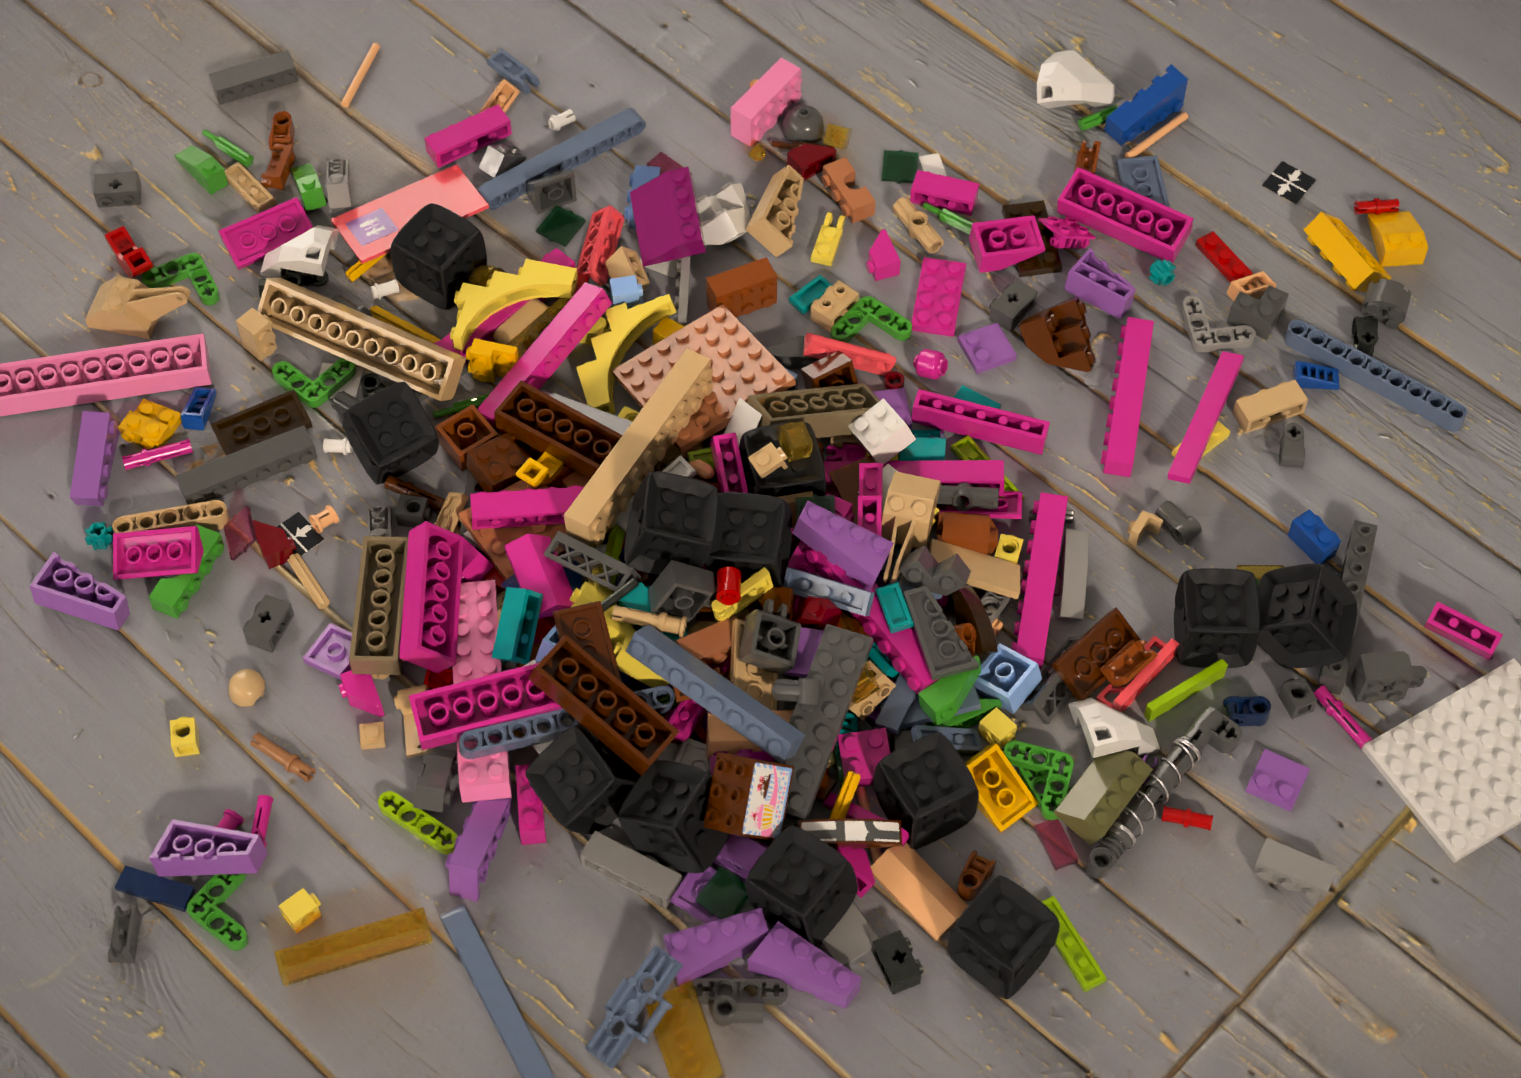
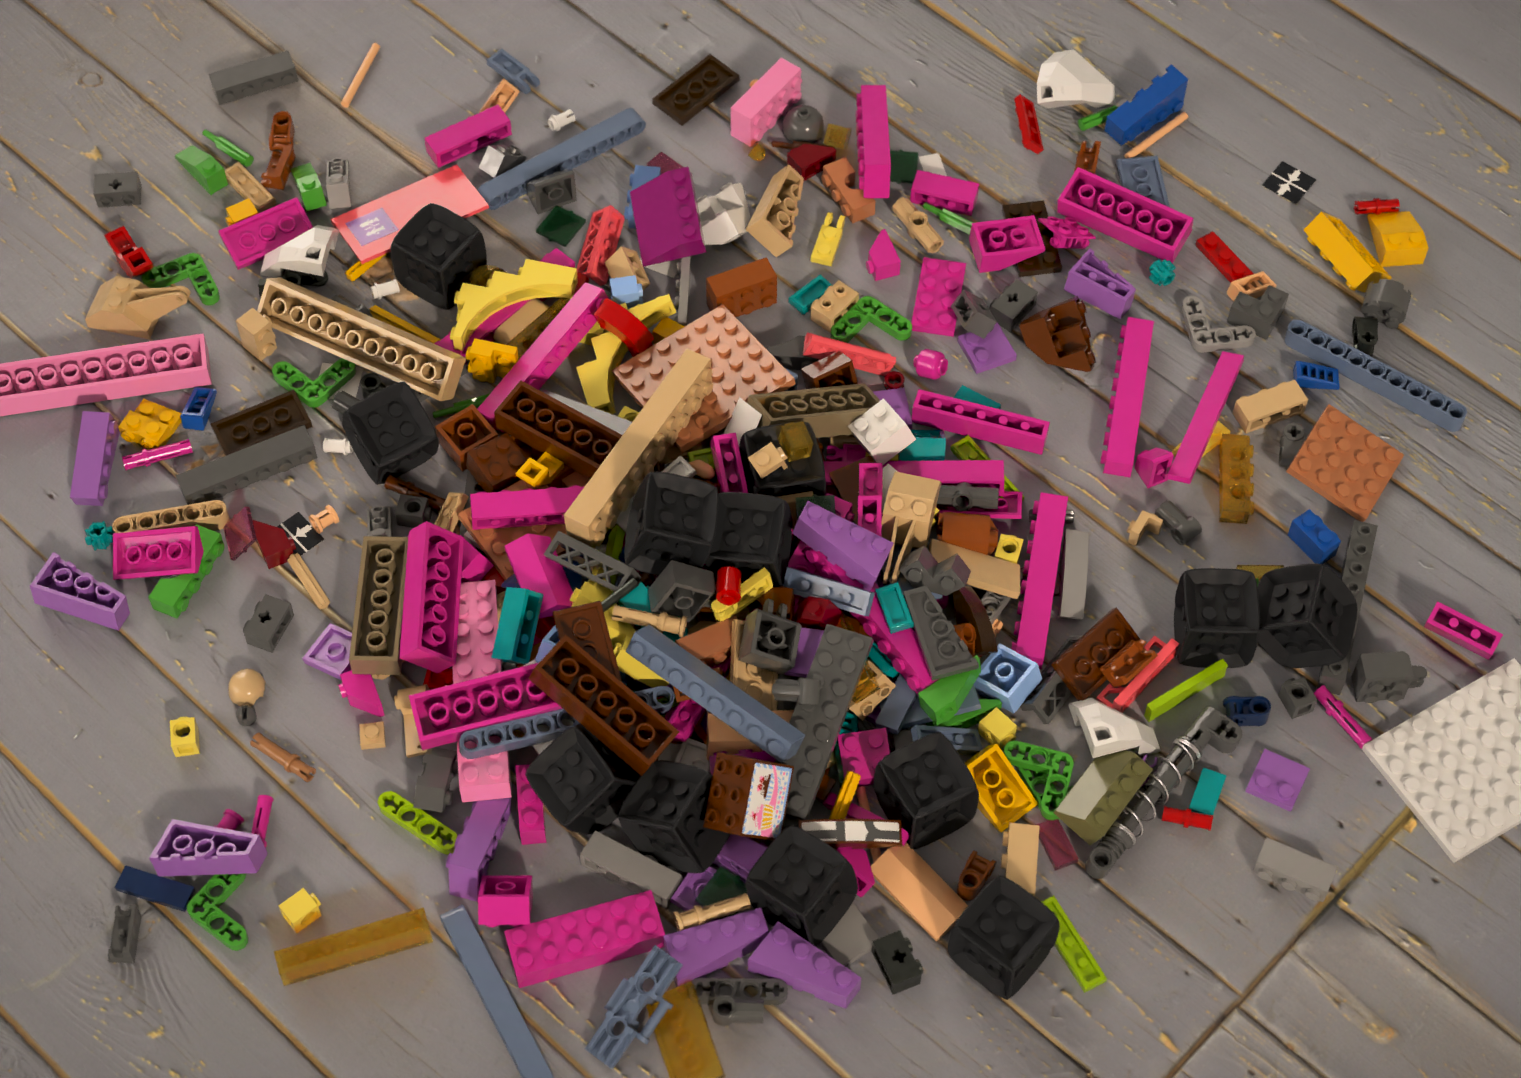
none -> yellow brick [225,198,258,226]
none -> dark grey hinge [236,705,257,726]
none -> dark pink brick [478,875,533,927]
none -> dark pink brick [504,890,665,988]
none -> red arch [594,298,654,357]
none -> dark brown plate [652,54,740,126]
none -> tan pin [673,893,751,931]
none -> dark pink brick [856,85,891,198]
none -> dark grey brick [951,289,997,339]
none -> tan brick [1001,823,1040,897]
none -> red plate [1014,94,1044,154]
none -> dark pink slope [1134,448,1174,488]
none -> teal tile [1189,767,1227,815]
none -> clear yellow brick [1219,434,1254,524]
none -> nougat plate [1286,404,1404,522]

